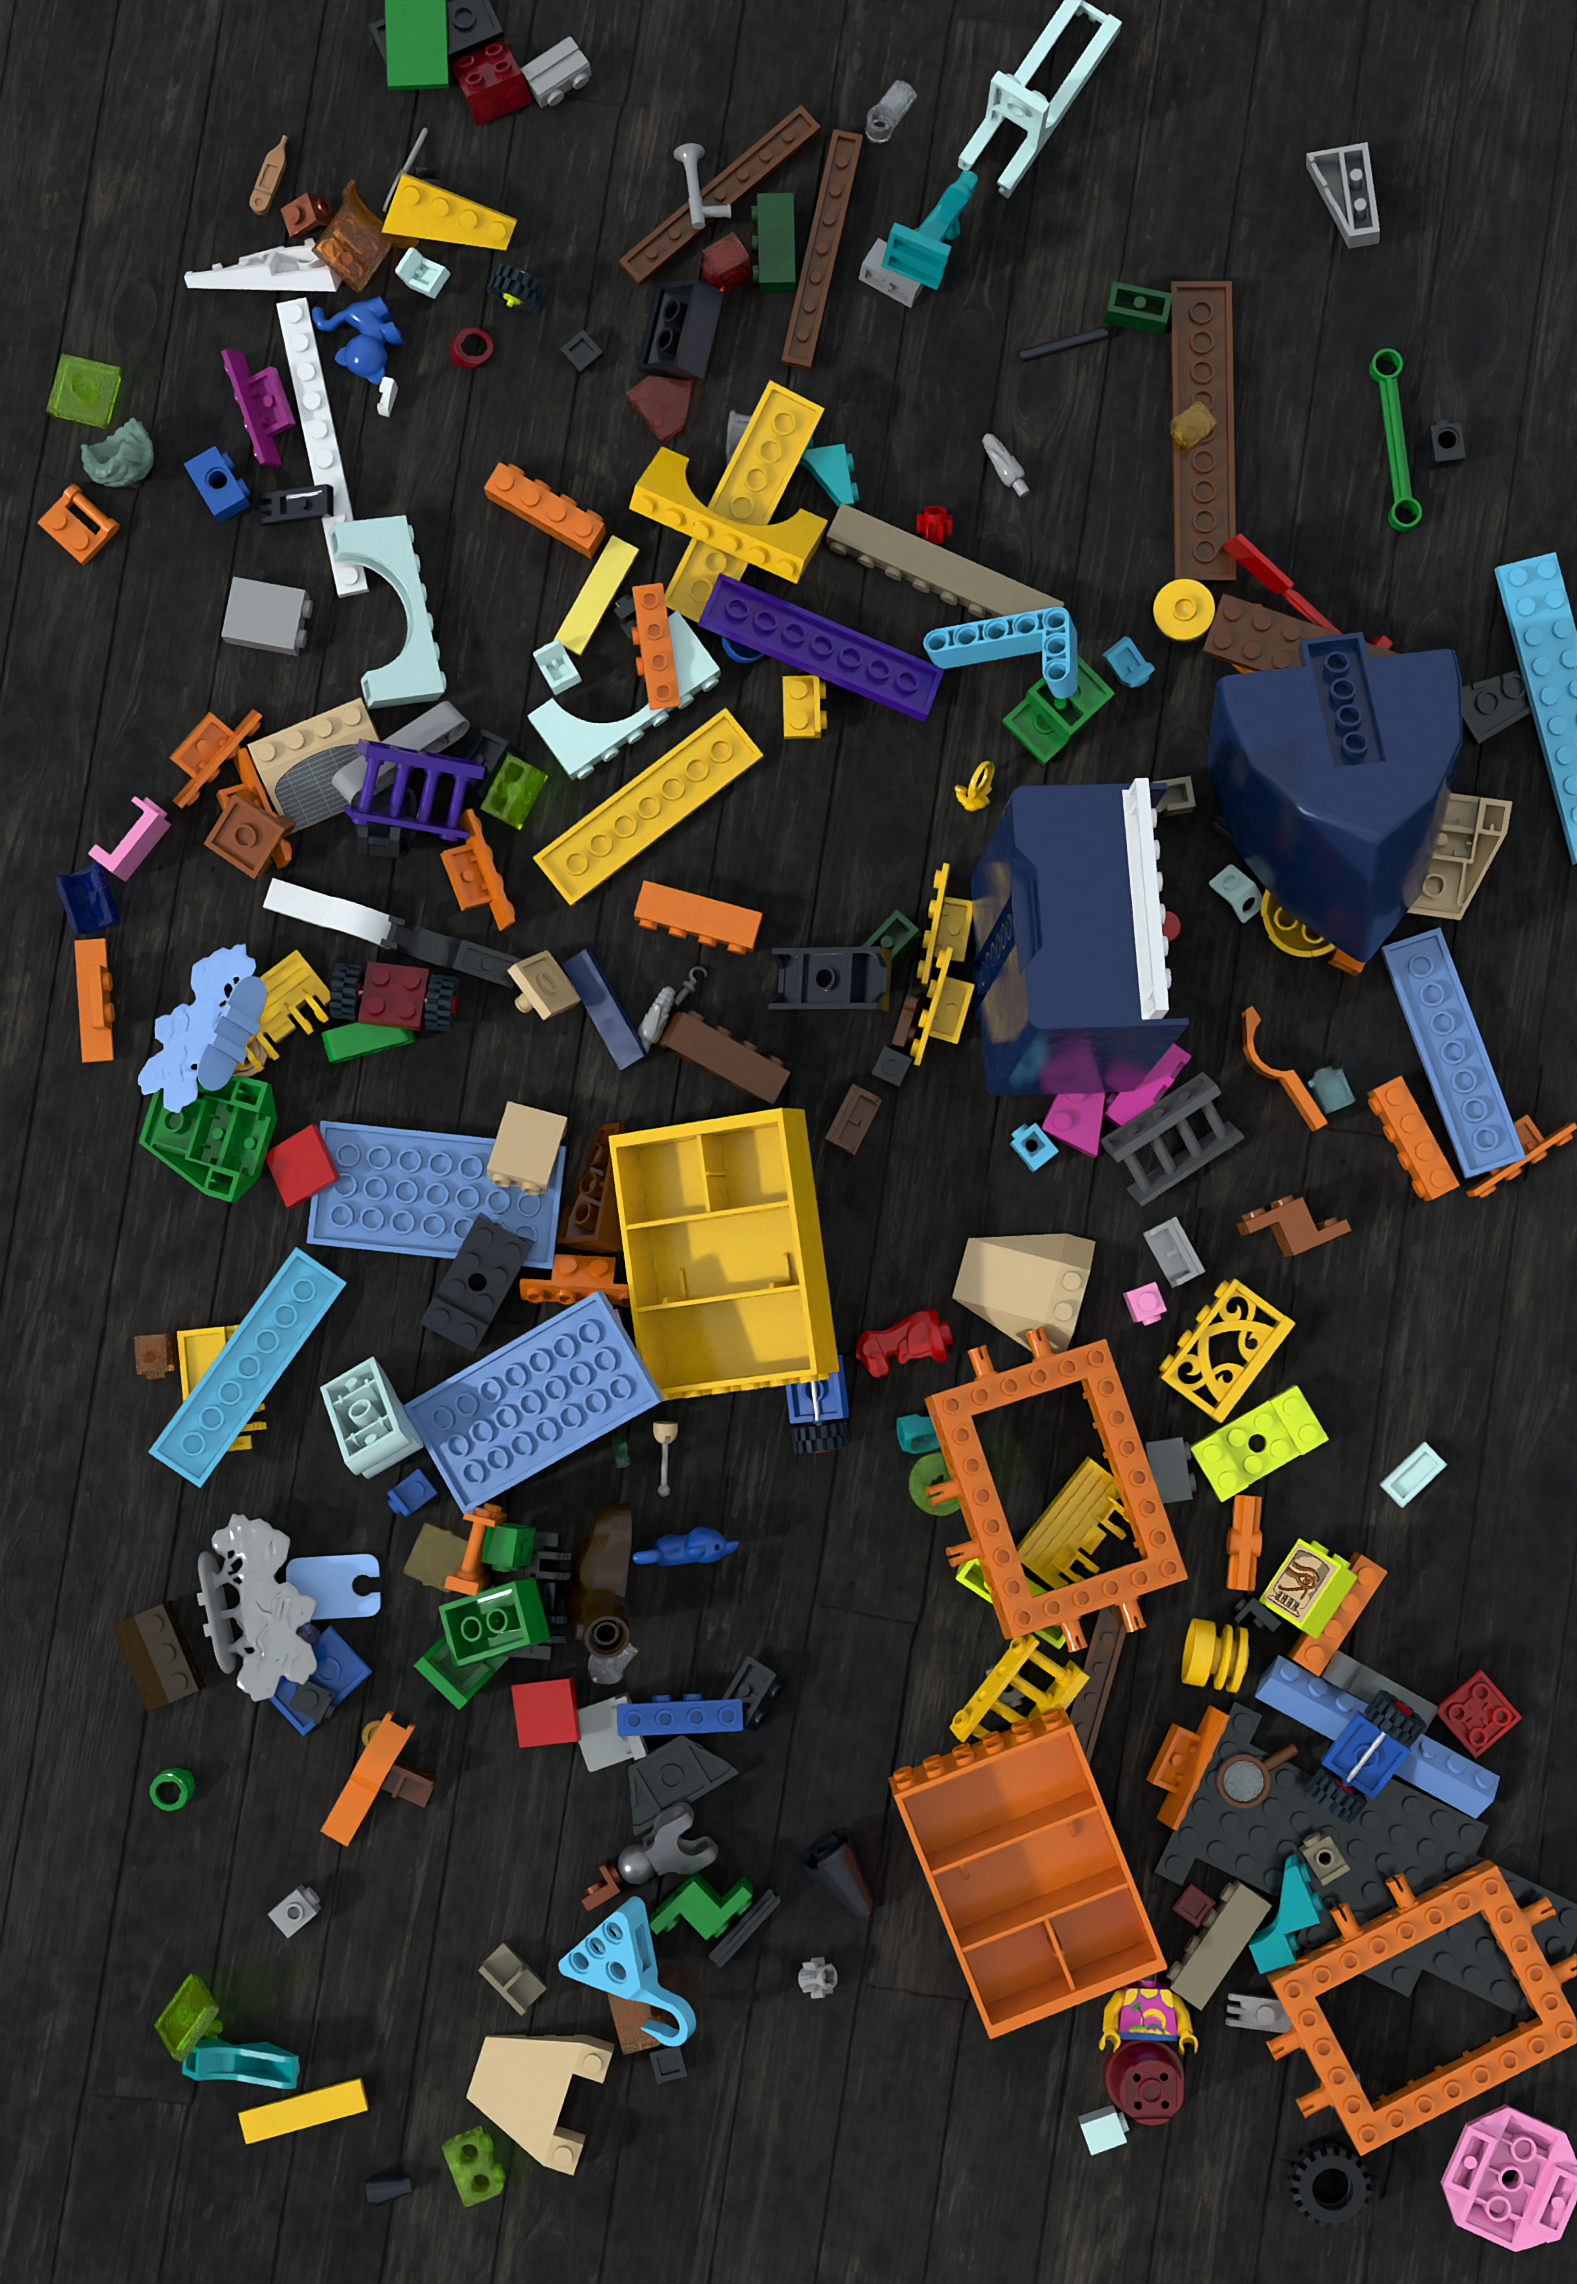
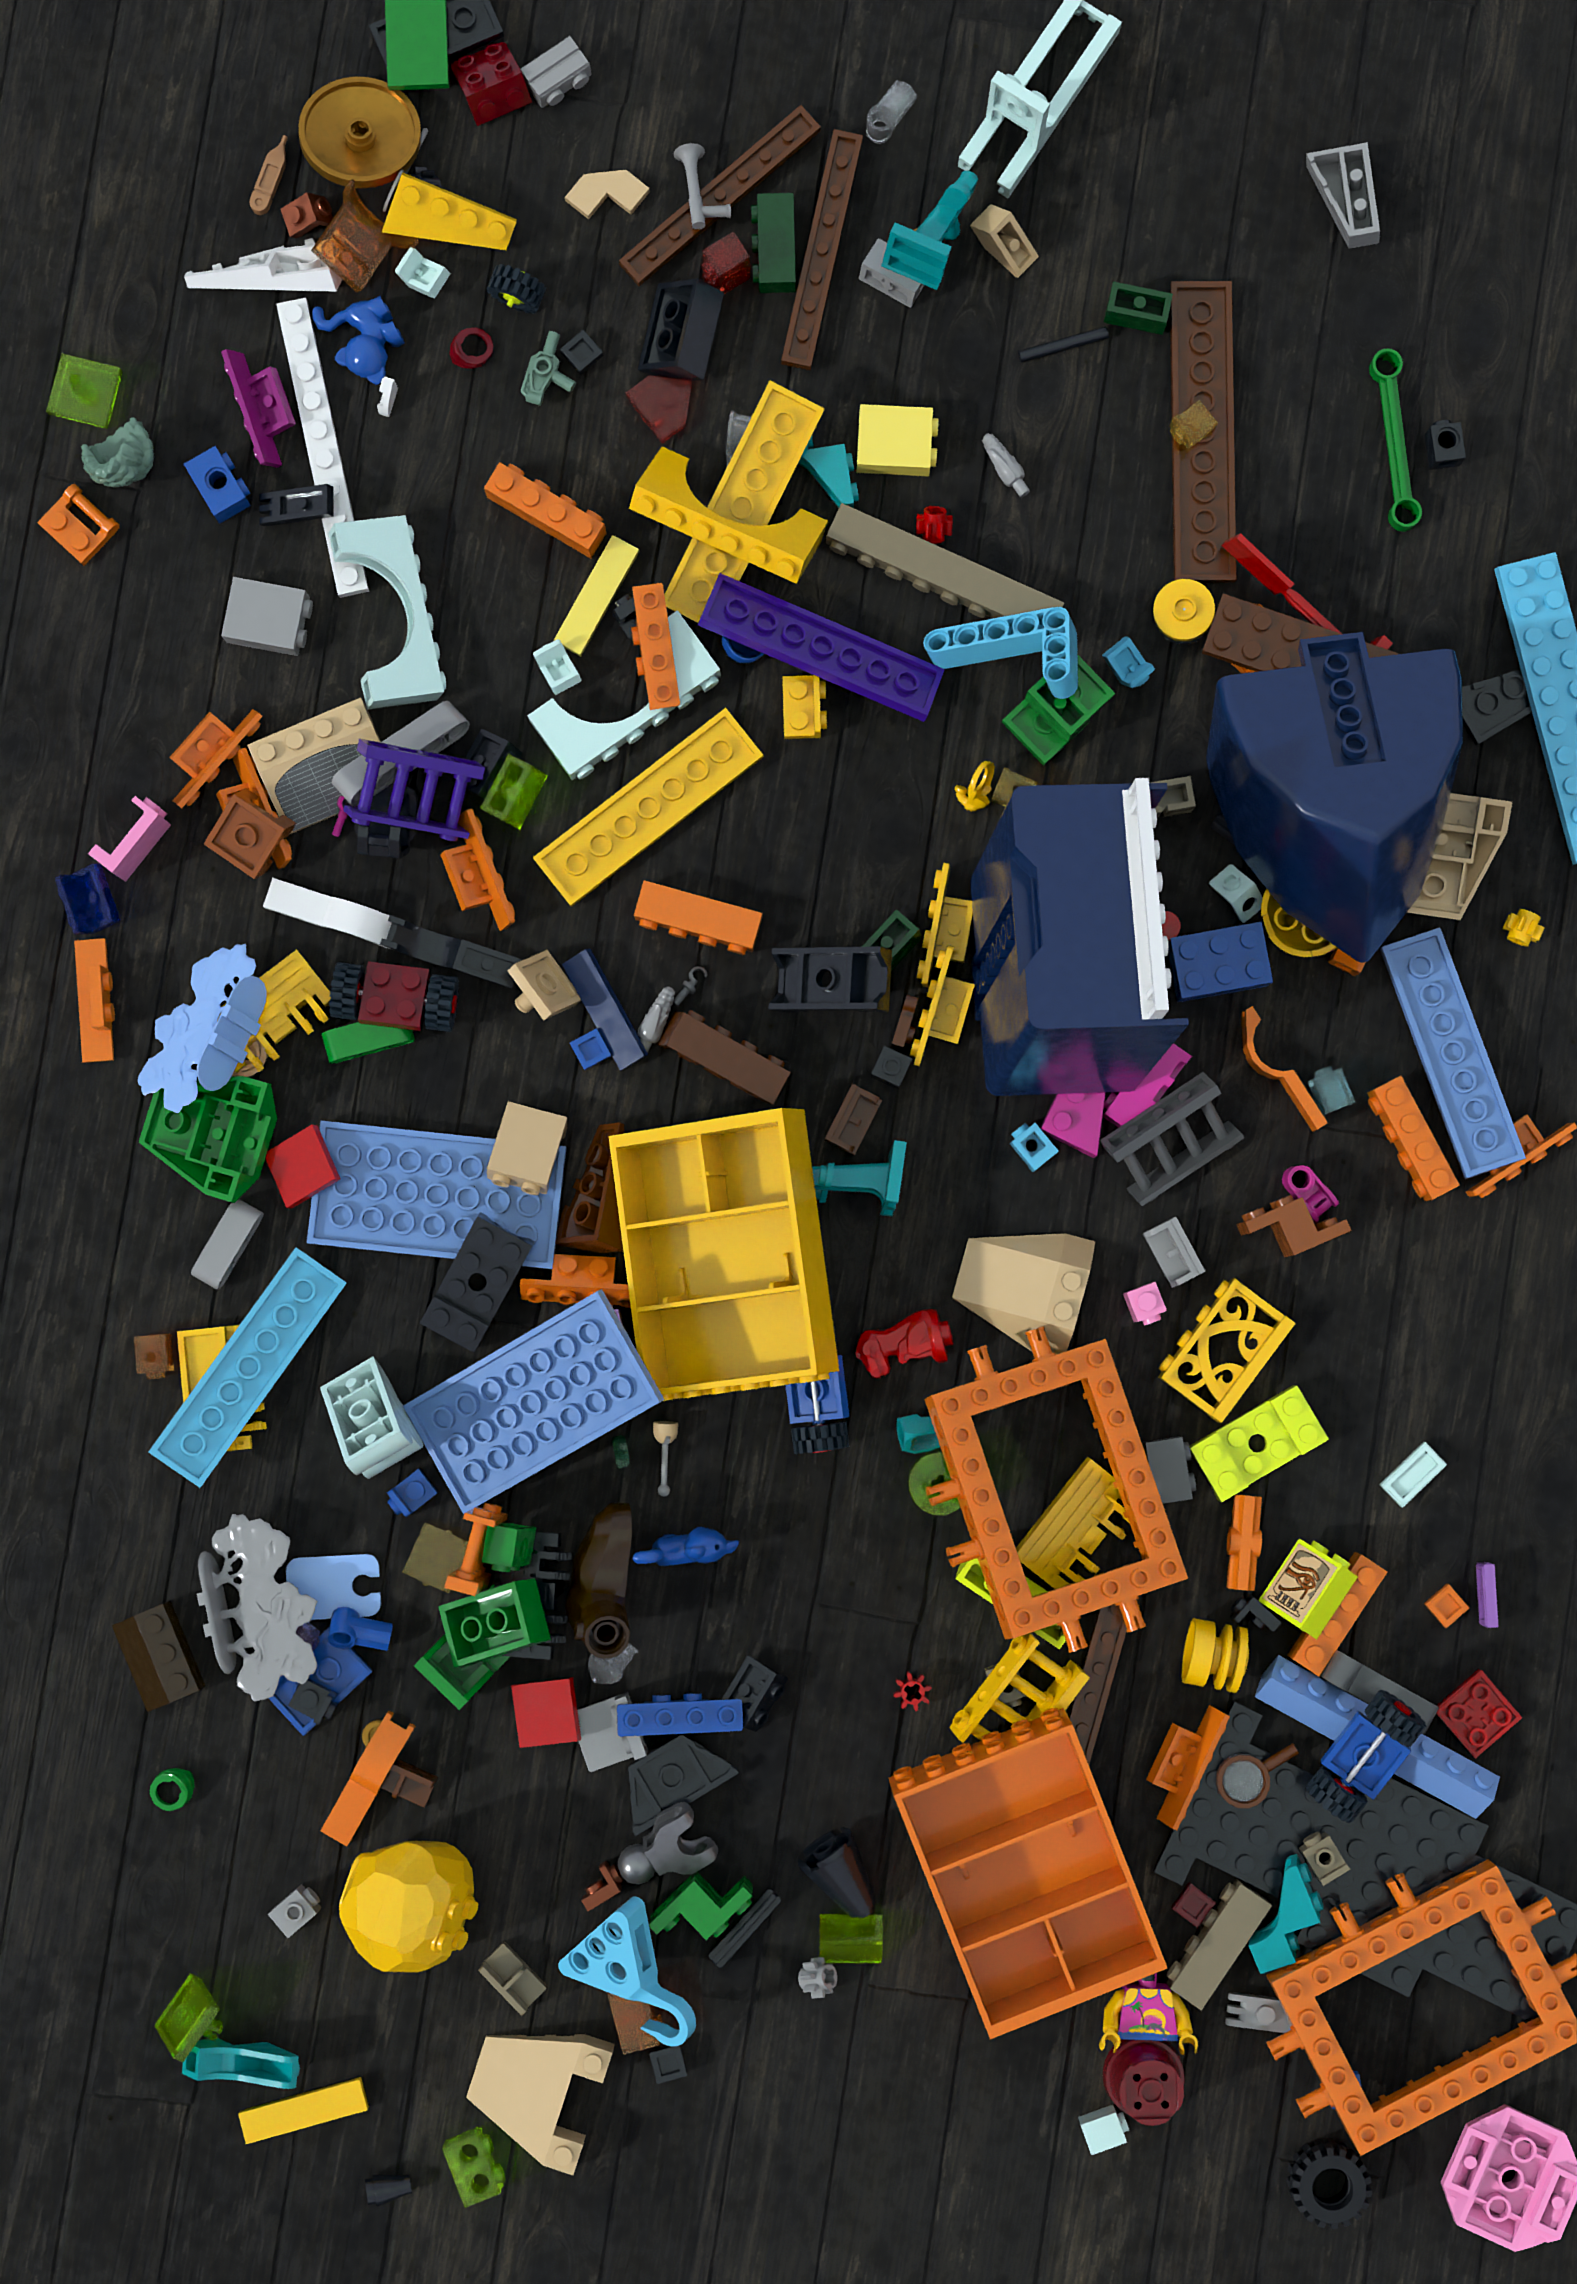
none -> light grey beam [191,1199,264,1290]
none -> pearl gold dish [298,77,421,188]
none -> blue piece [328,1607,393,1651]
none -> dark pink hand [332,796,347,837]
none -> yellow rock [339,1841,478,1972]
none -> sand green piece [521,331,576,406]
none -> tan tile [565,170,650,219]
none -> blue plate [570,1028,612,1071]
none -> teal piece [812,1140,907,1217]
none -> clear neon green panel [819,1914,883,1963]
none -> light yellow brick [856,404,938,476]
none -> red gear [893,1671,932,1711]
none -> tan slope [970,204,1039,278]
none -> clear yellow brick [991,767,1038,807]
none -> blue brick [1168,922,1273,1003]
none -> dark pink piece [1282,1165,1339,1224]
none -> orange tile [1424,1584,1469,1628]
none -> medium lavender tile [1476,1562,1498,1628]
none -> yellow gear [1503,909,1545,947]

